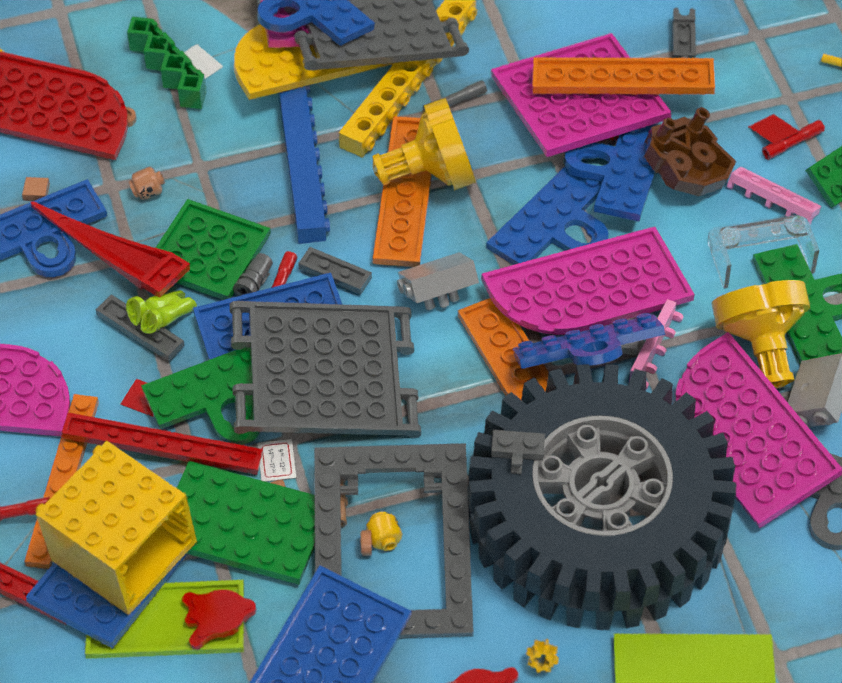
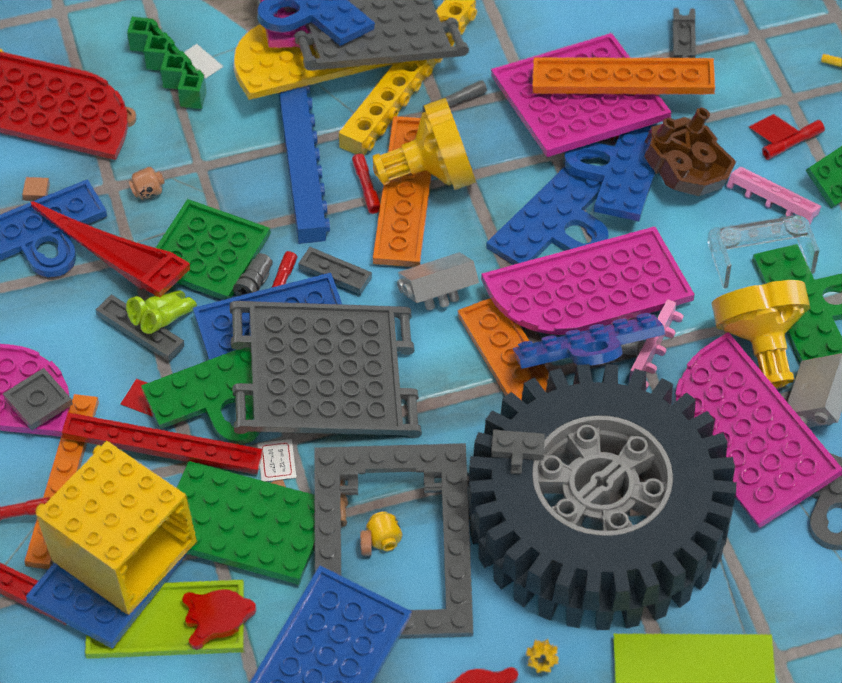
none -> dark grey plate [3,368,73,430]
none -> red piece [352,154,381,214]

